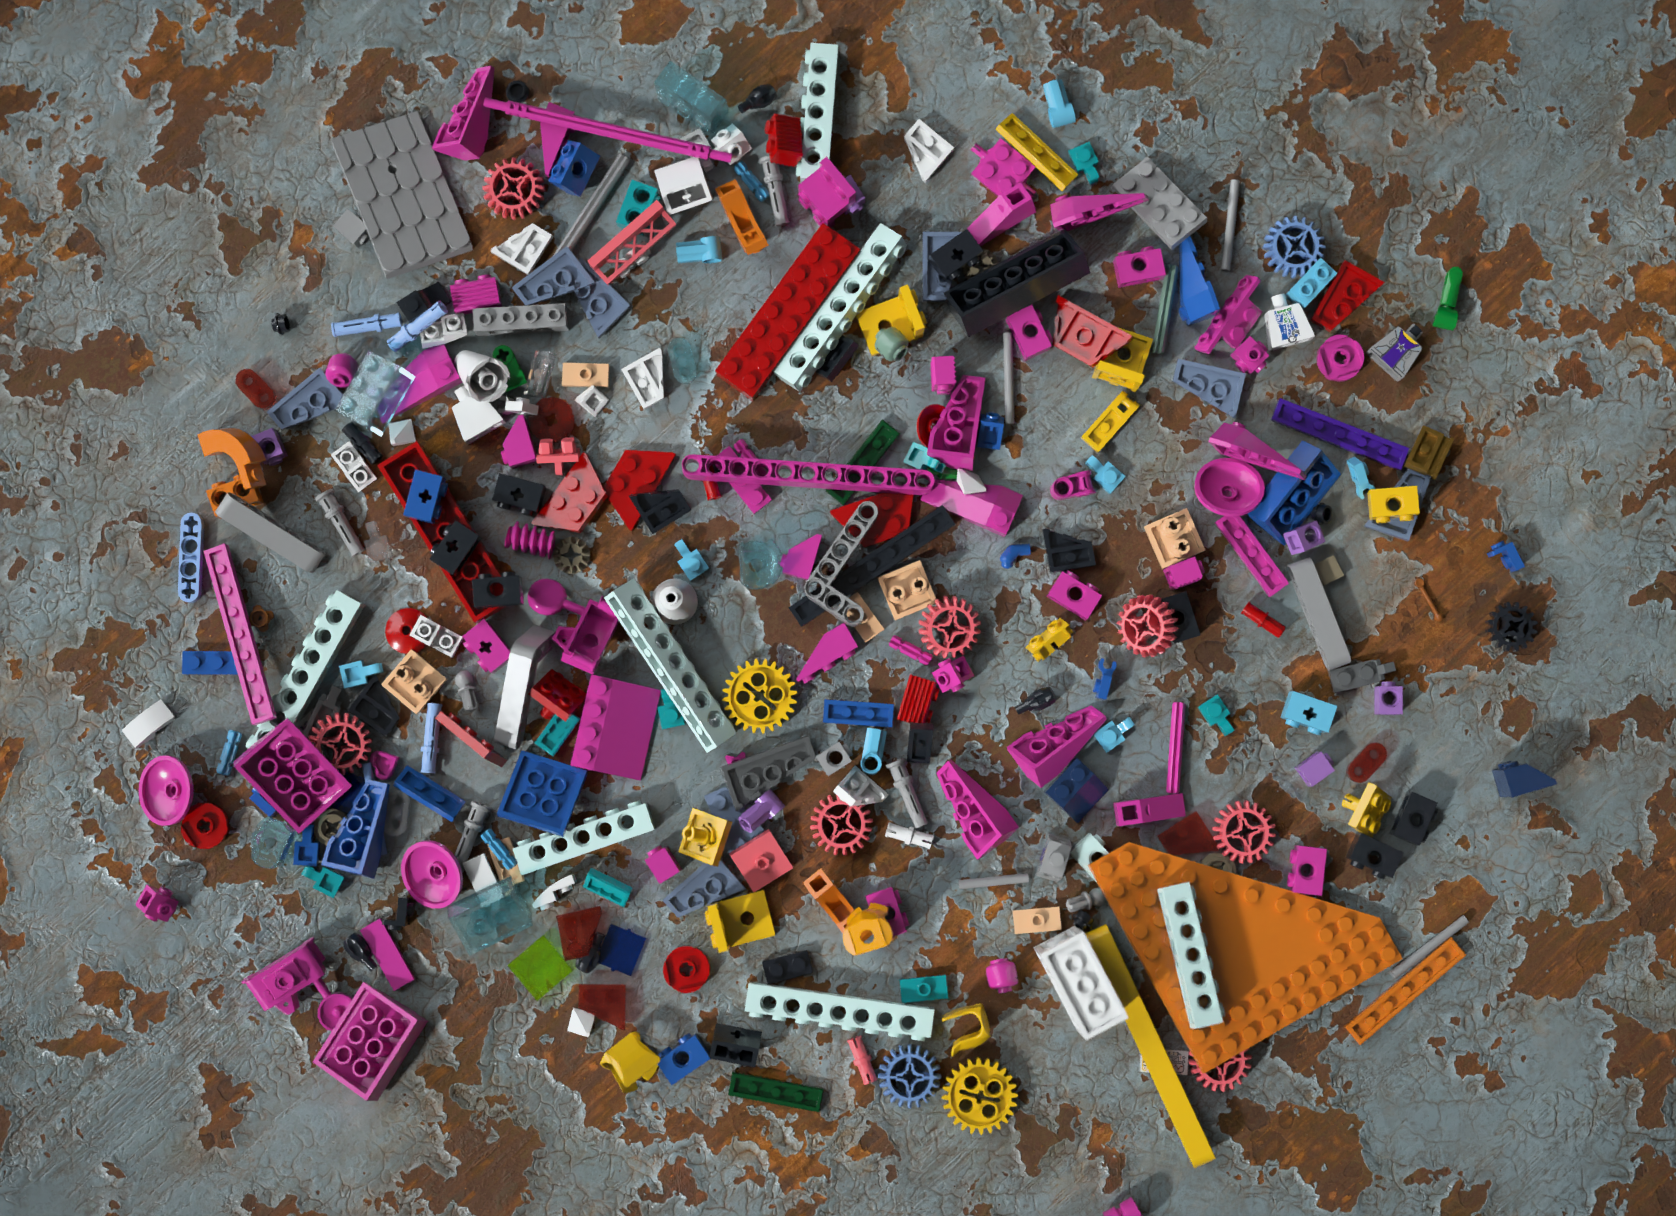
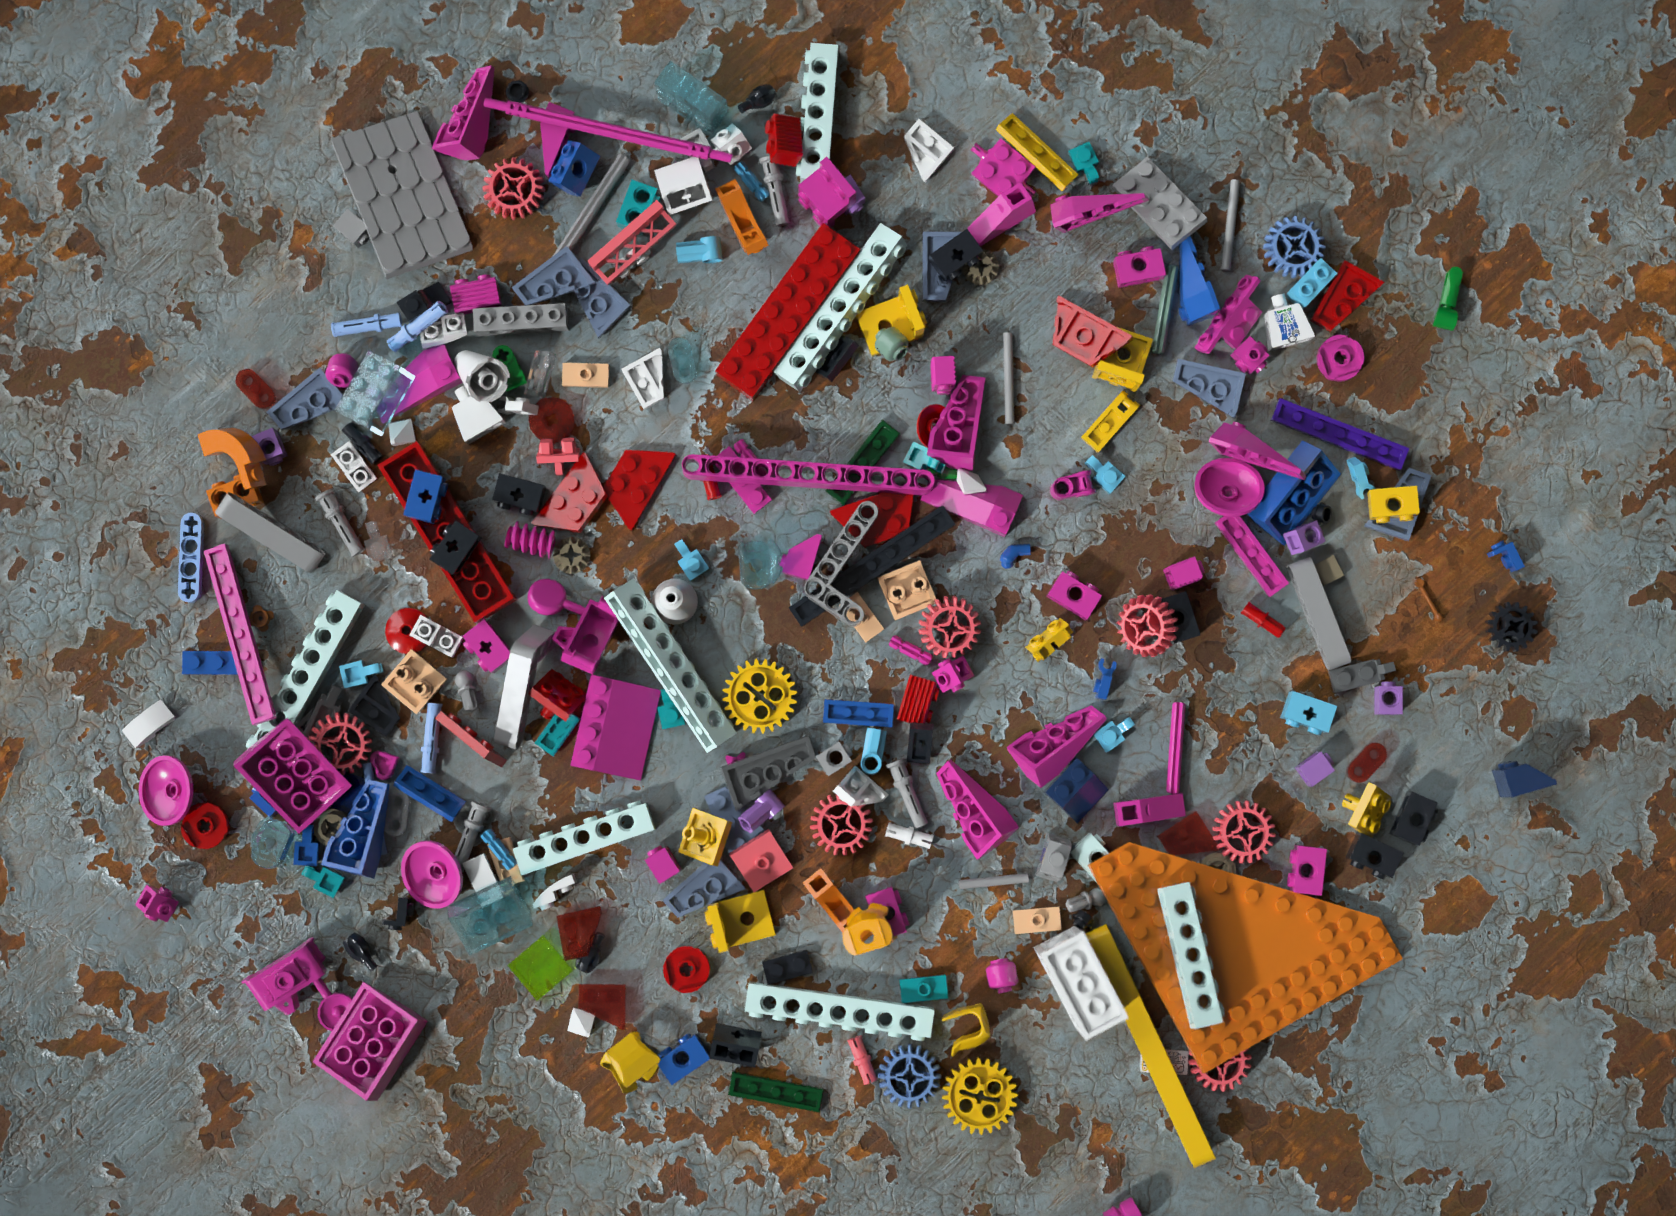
dark azure axle [216,730,242,776] -> none
black plate [271,313,290,335] -> none
dark pink tile [360,918,415,991] -> none
black brick [472,572,524,609] -> none
white wing [491,223,553,275] -> none
blue plate [497,750,588,837] -> none
dark pink slope [501,414,537,469] -> none
white slope [574,385,609,417] -> none
teal plate [583,868,633,907] -> none
clear blue piece [598,924,646,976] -> none
black wing [629,489,691,534] -> none
dark pink slope [796,623,858,684] -> none
black brick [943,229,1091,337] -> none
blue bracket [977,412,1004,450] -> none
dark pink brick [1006,305,1053,361] -> none
black piece [1015,687,1057,715] -> none
black wing [1042,528,1096,573] -> none
medium azure piece [1043,79,1076,128] -> none
light nougat plate [1144,508,1205,569] -> none
teal plate [1197,694,1234,736] -> none
orange tile [1344,937,1466,1045] -> none
torso [1365,324,1423,382] -> none
light grey bar [1389,915,1469,979] -> none
pearl gold plate [1404,425,1454,480] -> none

